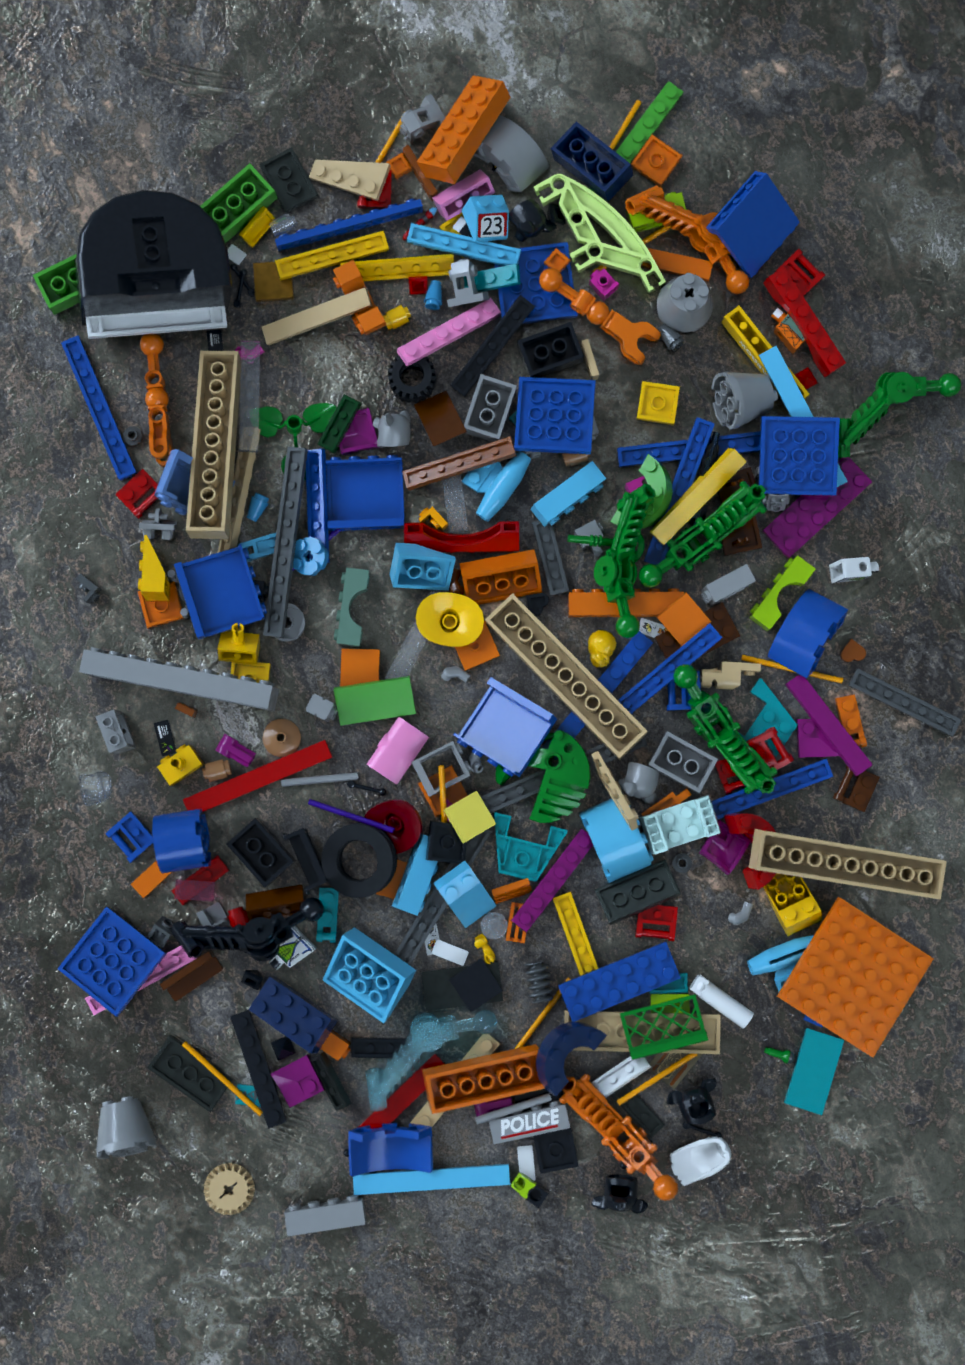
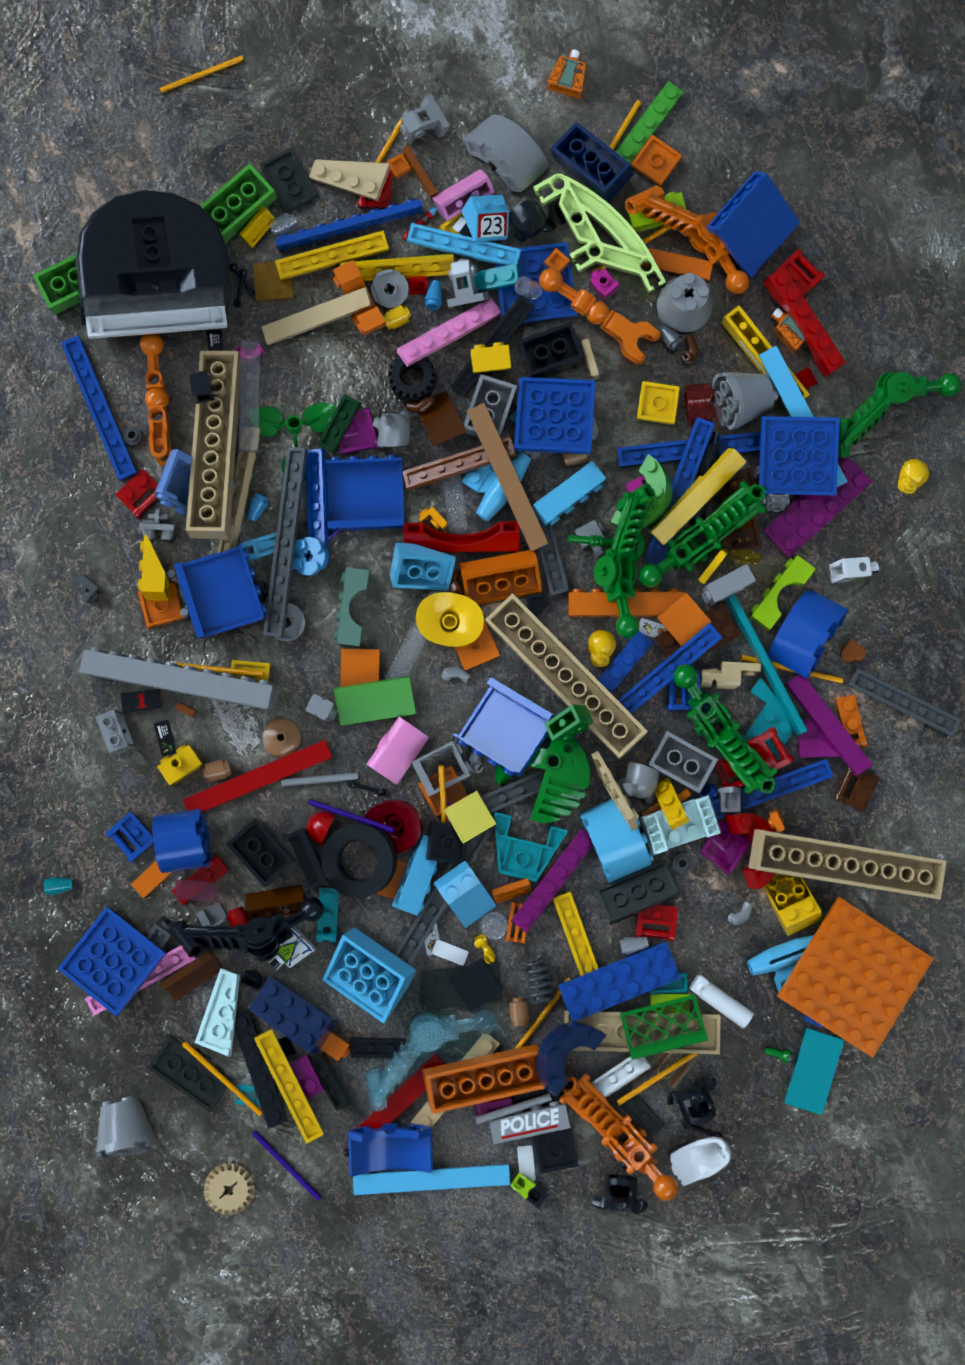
clear hair [79,771,113,806] -> none
magenta piece [215,733,256,767] -> none
yellow brick [217,623,260,664] -> none
white sticker [228,244,247,265] -> none
light grey brick [284,1195,367,1237] -> none
orange brick [417,75,511,184] -> none
none -> teal cone [44,877,73,896]
none -> black tile [120,689,162,713]
none -> light orange axle [159,55,244,93]
none -> light orange axle [176,662,265,677]
none -> black brick [189,371,215,404]
none -> light aqua wing [195,968,240,1056]
none -> dark purple axle [252,1130,321,1201]
none -> yellow plate [254,1029,324,1144]
none -> red helmet [306,811,336,845]
none -> light grey plate [371,269,409,308]
none -> reddish brown arm [407,395,435,413]
none -> medium nougat tile [467,403,549,551]
none -> yellow brick [470,342,511,374]
none -> medium nougat brick [509,997,530,1026]
none -> clear brick [514,276,542,300]
none -> green brick [544,704,593,743]
none -> torso [547,50,586,99]
none -> light grey cone [620,937,649,956]
none -> yellow plate [654,777,690,830]
none -> reddish brown arm [682,335,699,363]
none -> clear red brick [684,383,715,425]
none -> yellow tile [699,548,729,584]
none -> blue plate [699,783,718,801]
none -> light grey tile [718,787,742,812]
none -> teal tile [726,594,807,736]
none -> clear yellow piece [728,549,763,565]
none -> orange plate [768,807,787,832]
none -> yellow hair [898,459,929,494]

